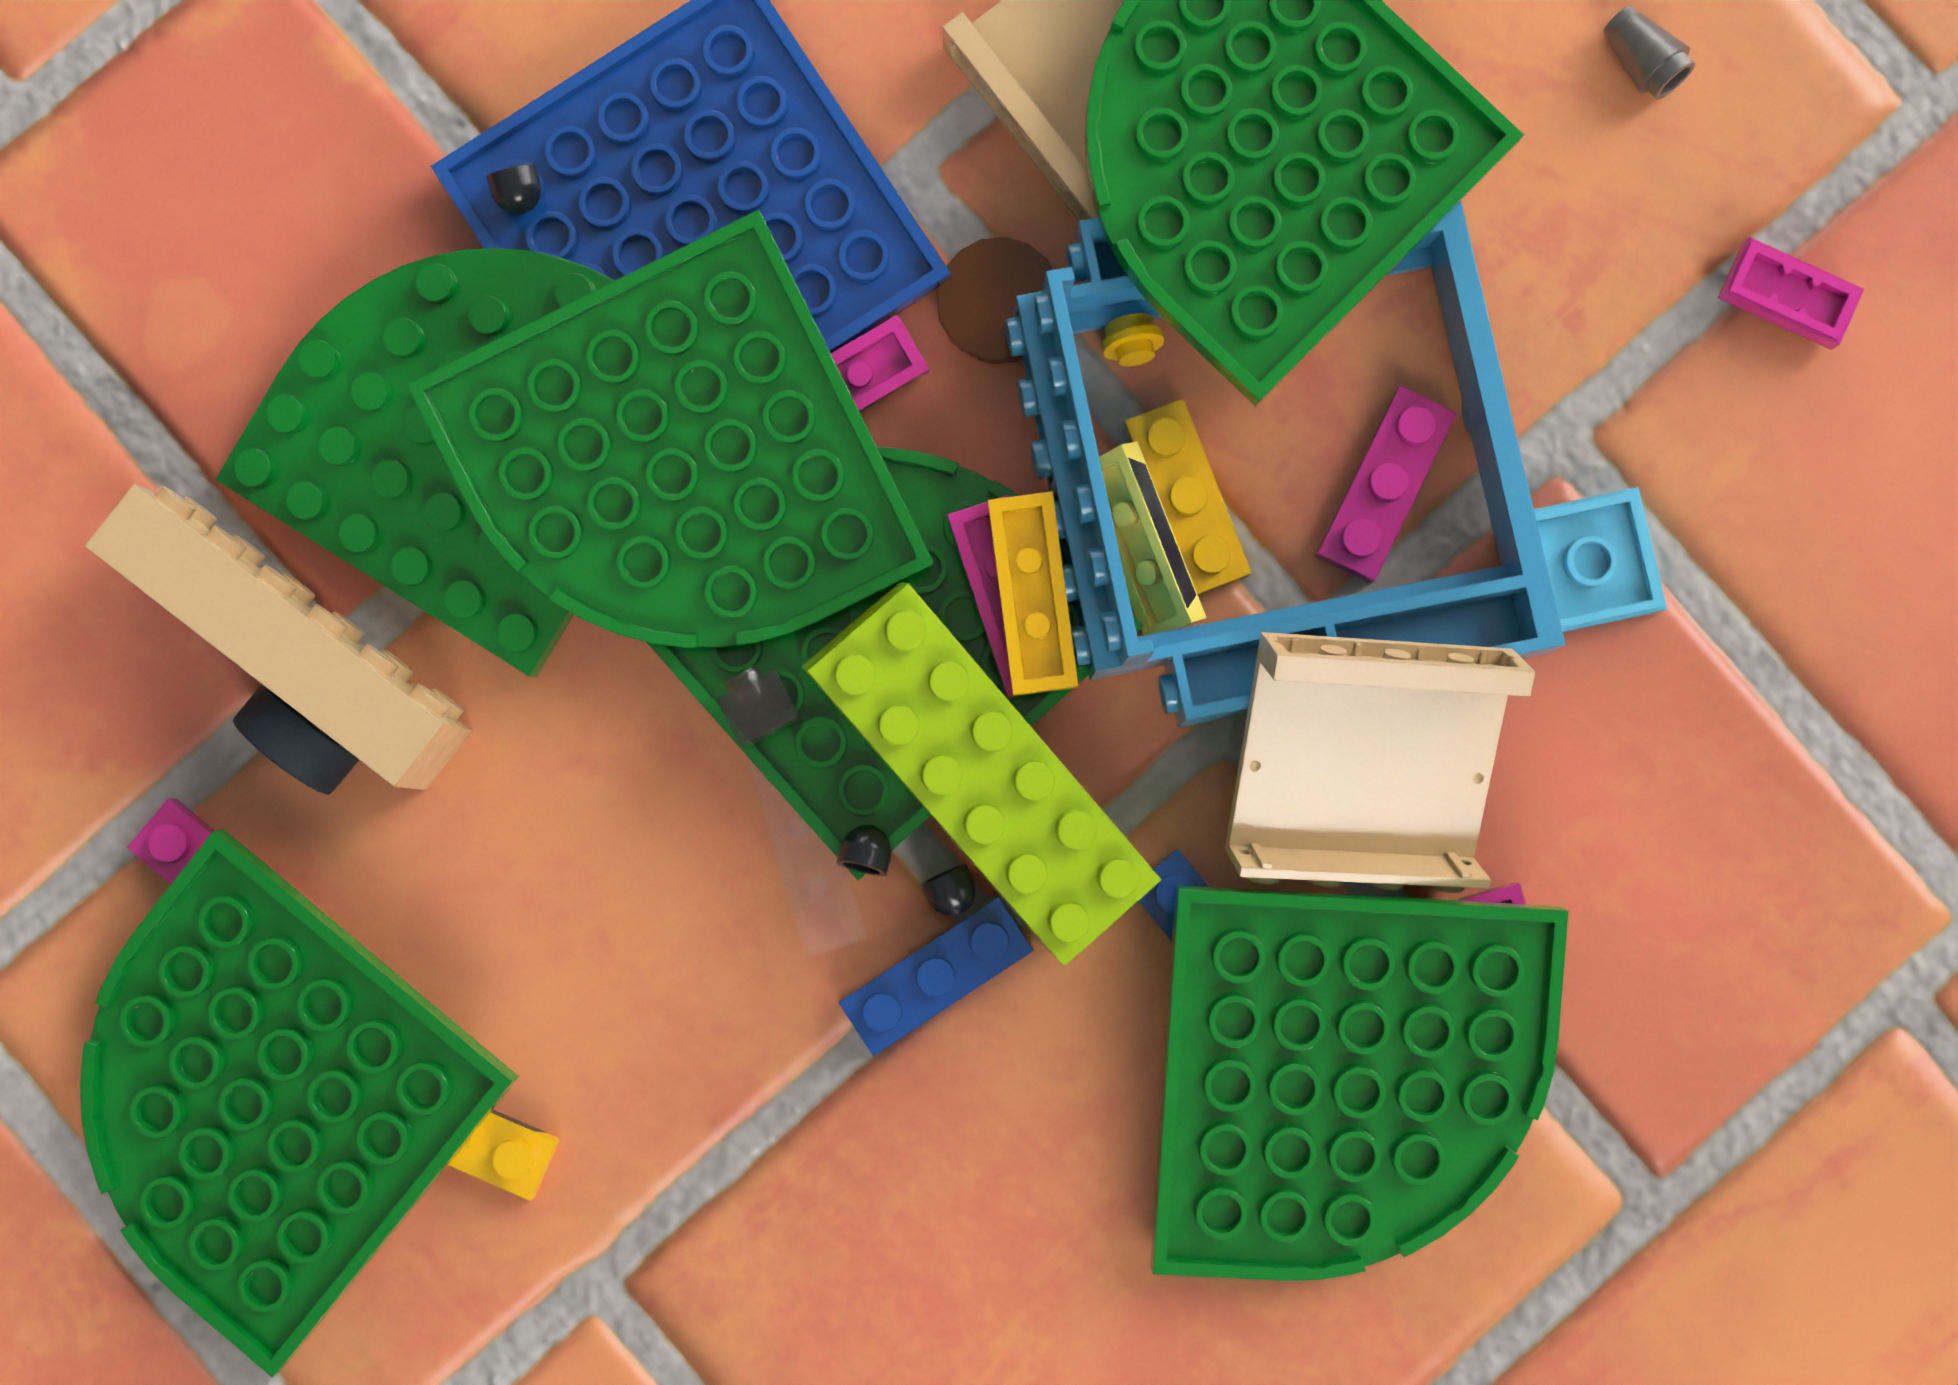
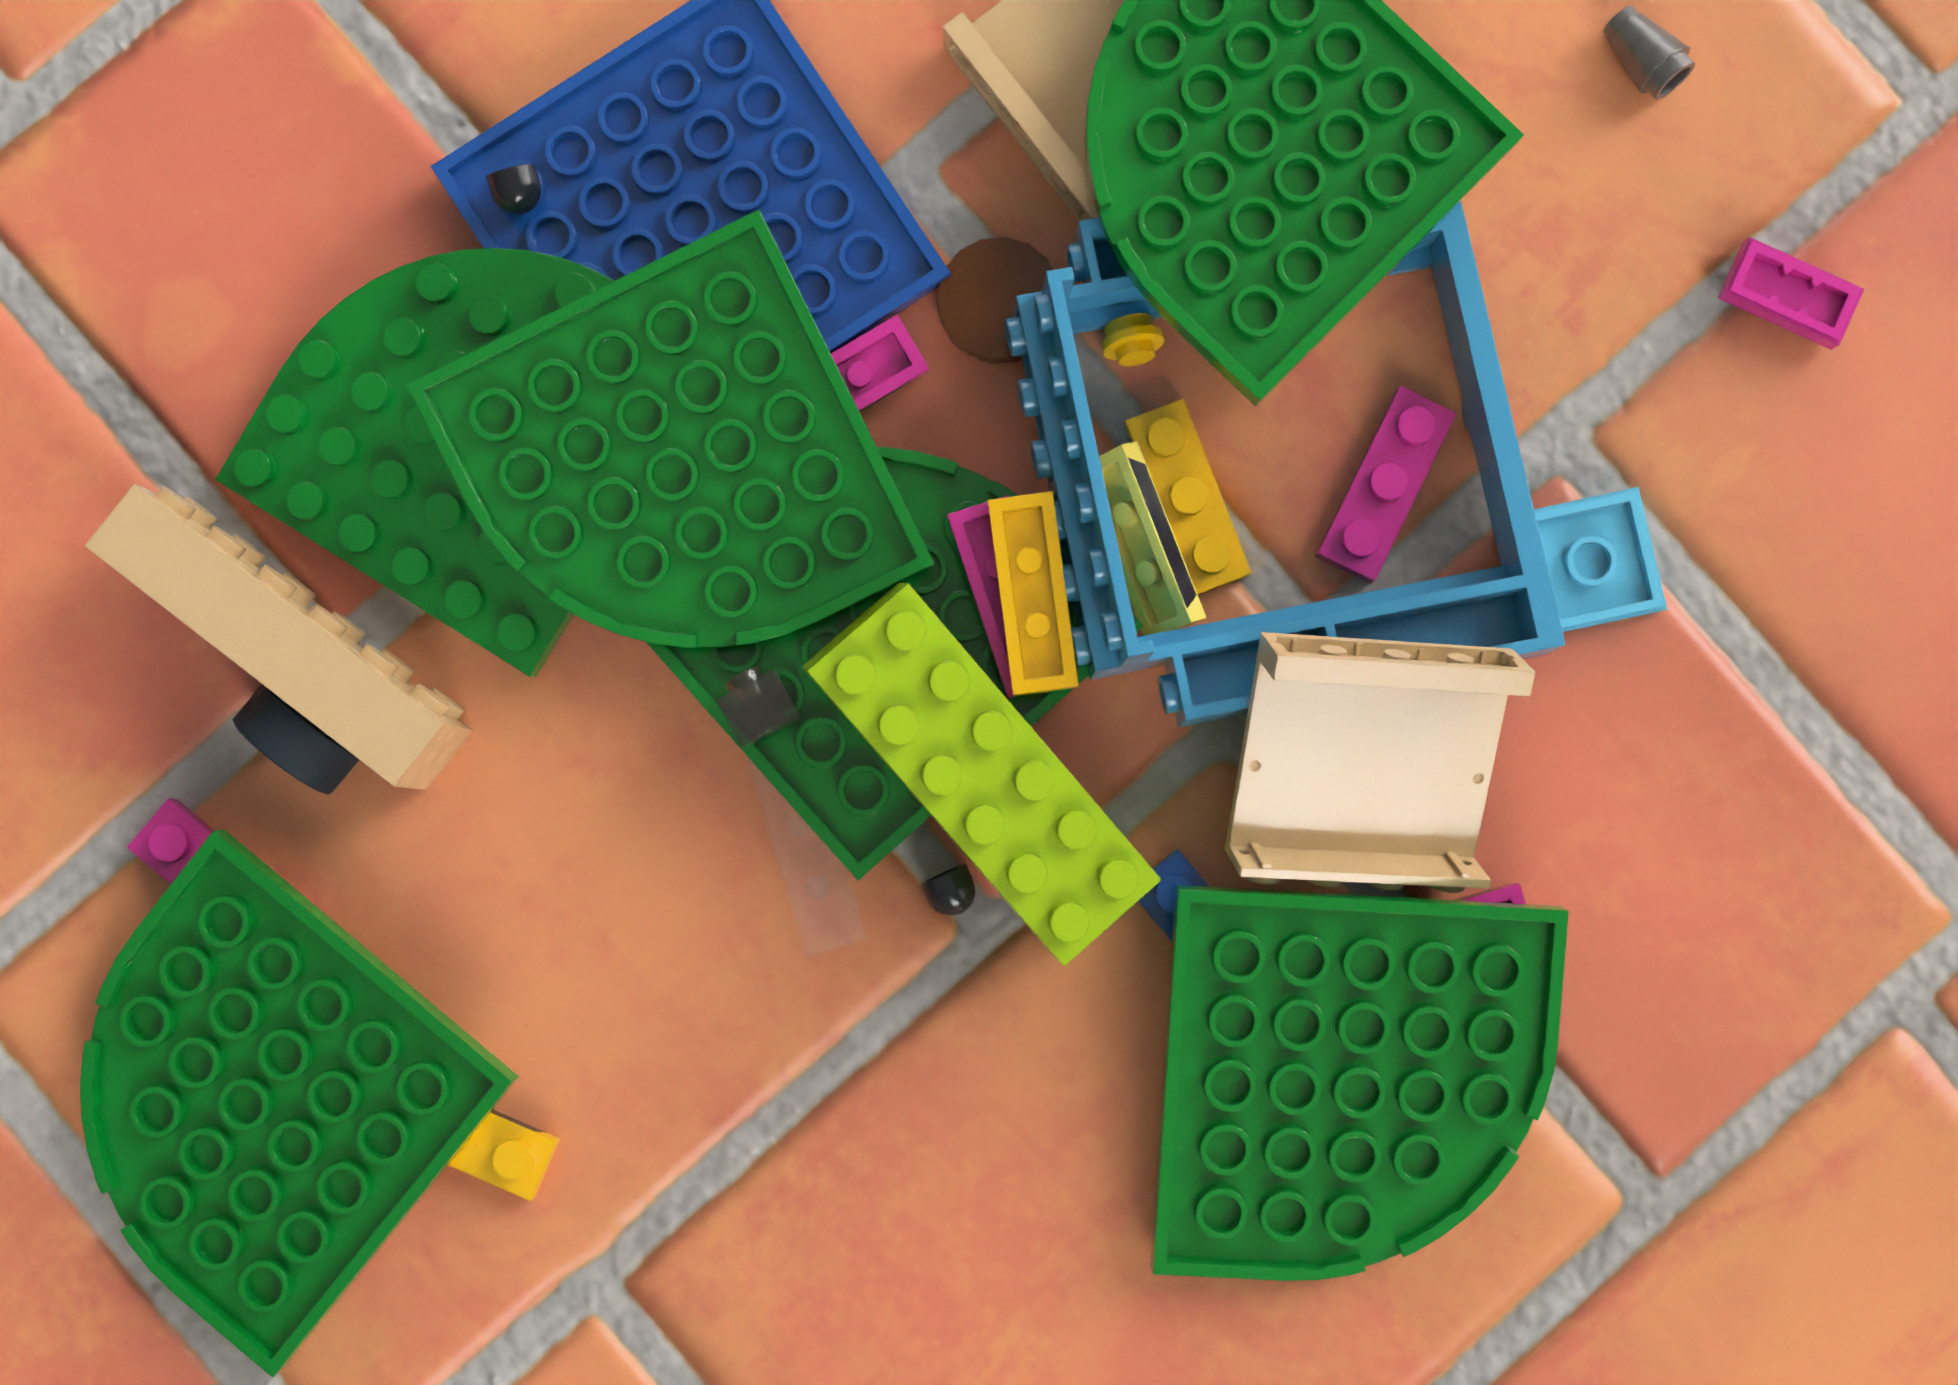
black hinge [836,825,892,876] -> none
blue plate [838,897,1033,1056] -> none

